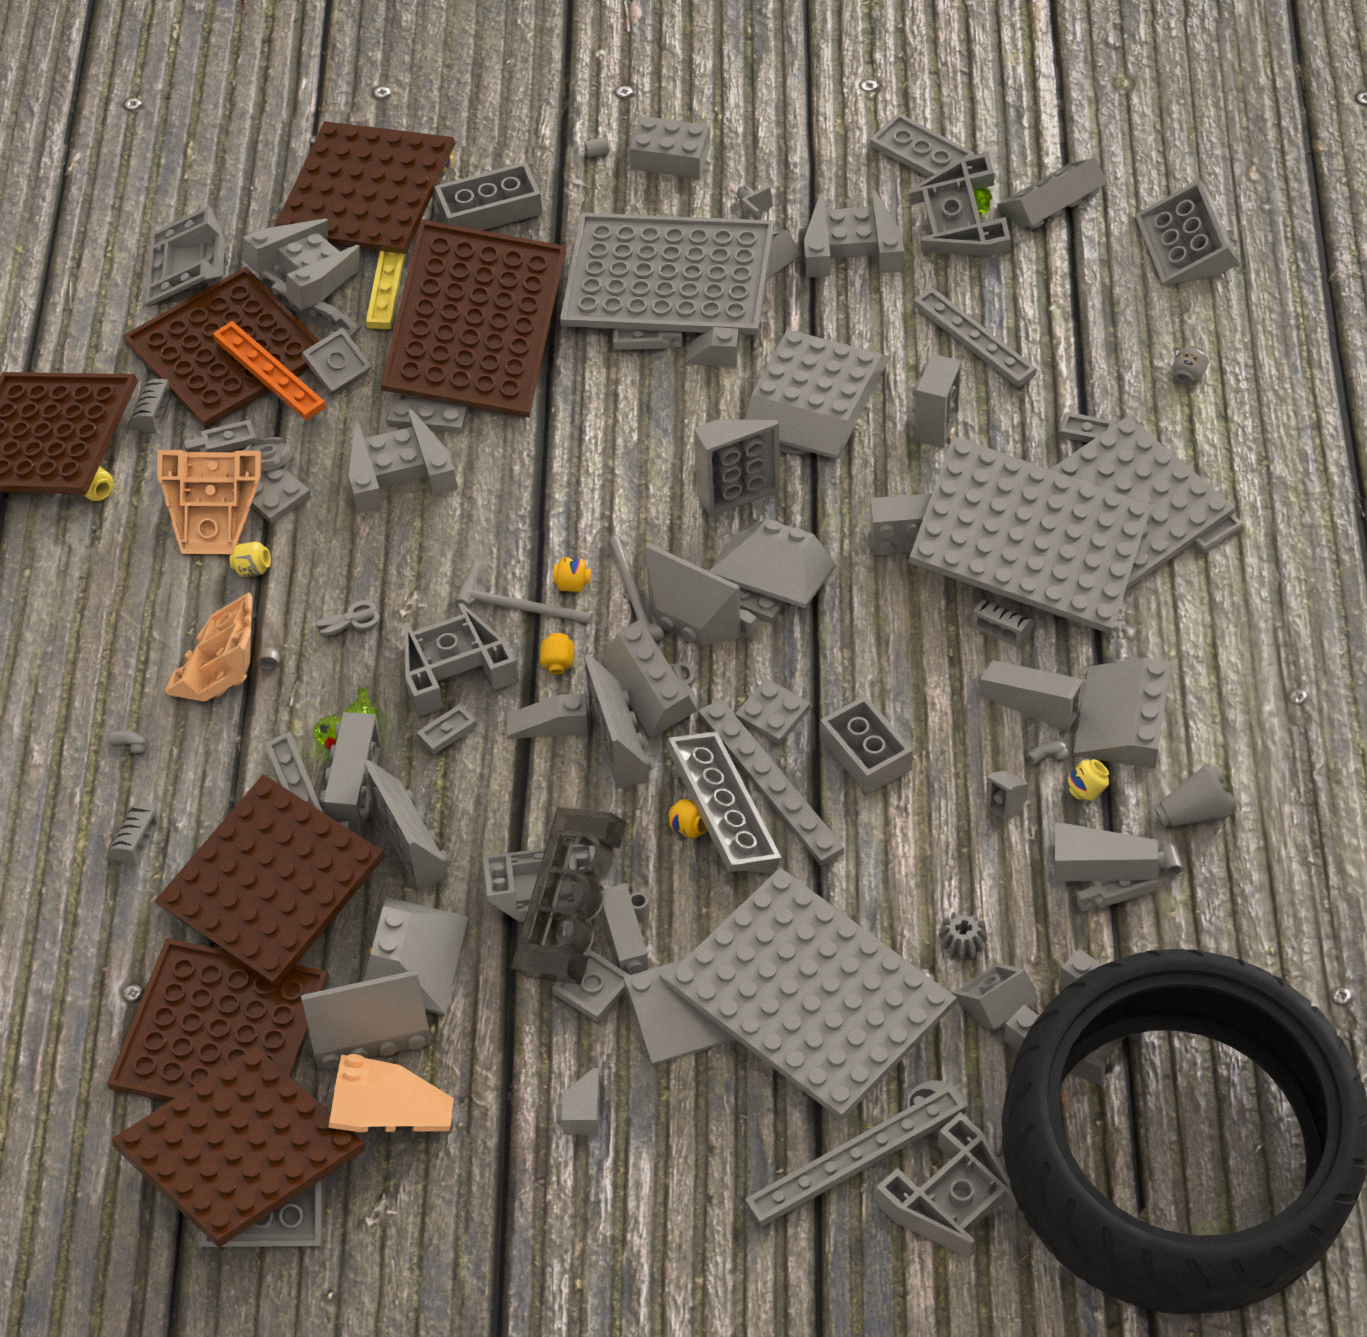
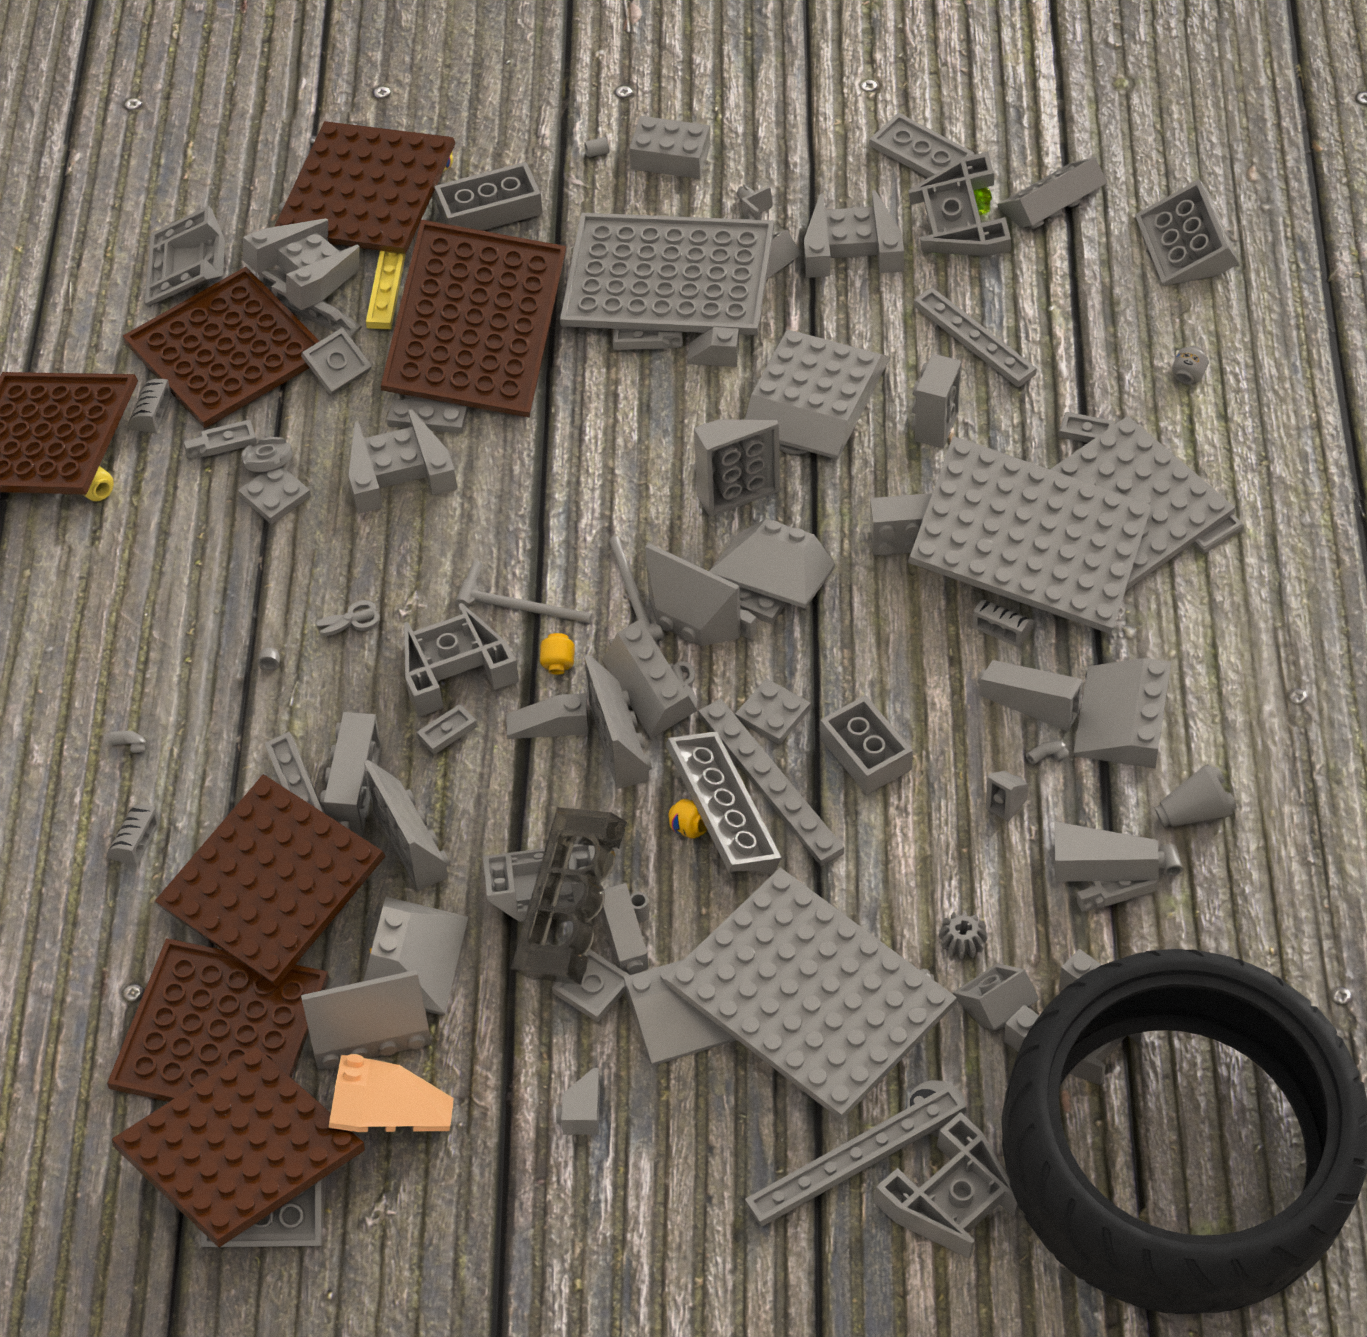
light nougat wedge [157,450,261,555] -> none
light nougat wedge [165,592,252,702] -> none
orange plate [212,321,326,421] -> none
light yellow head [230,542,271,577] -> none
clear neon green animal [313,686,378,750] -> none
yellow head [553,557,591,593] -> none
light yellow head [1068,759,1109,801] -> none

